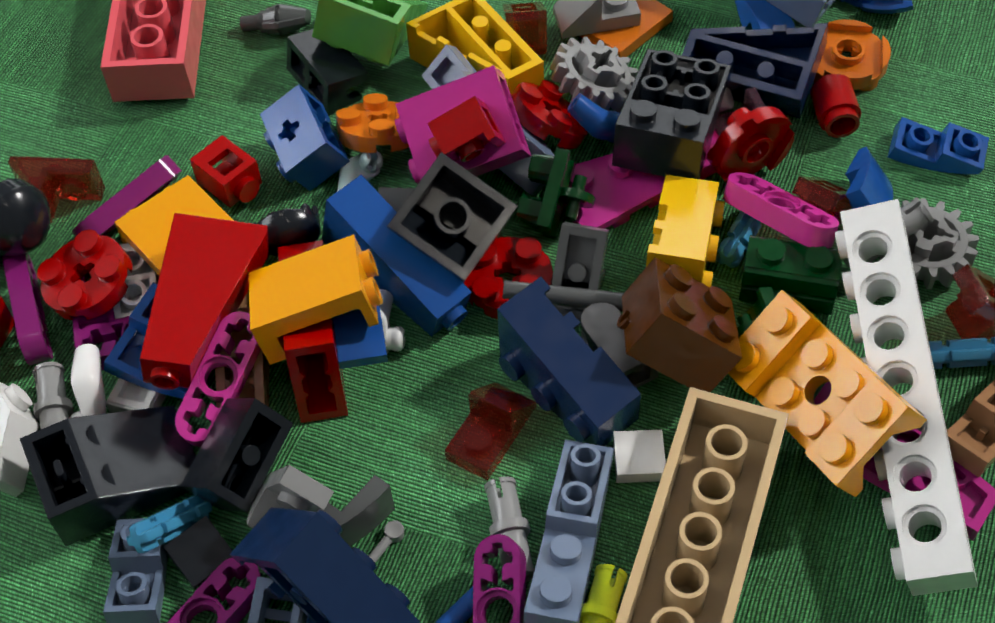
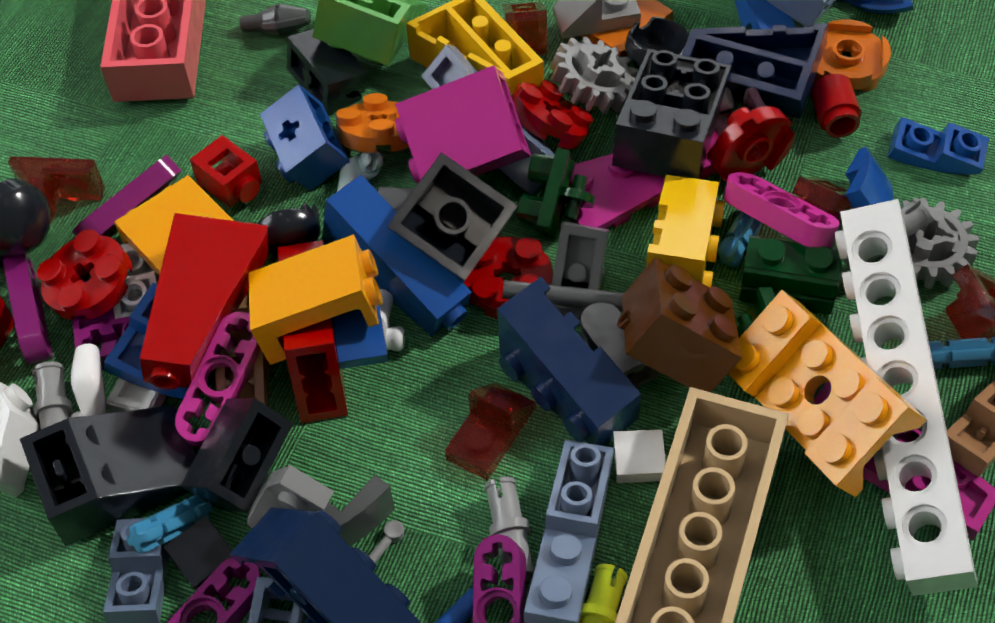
red brick [427,96,506,162] -> none
blue arm [567,93,621,143] -> none
none -> black hair [625,17,689,69]

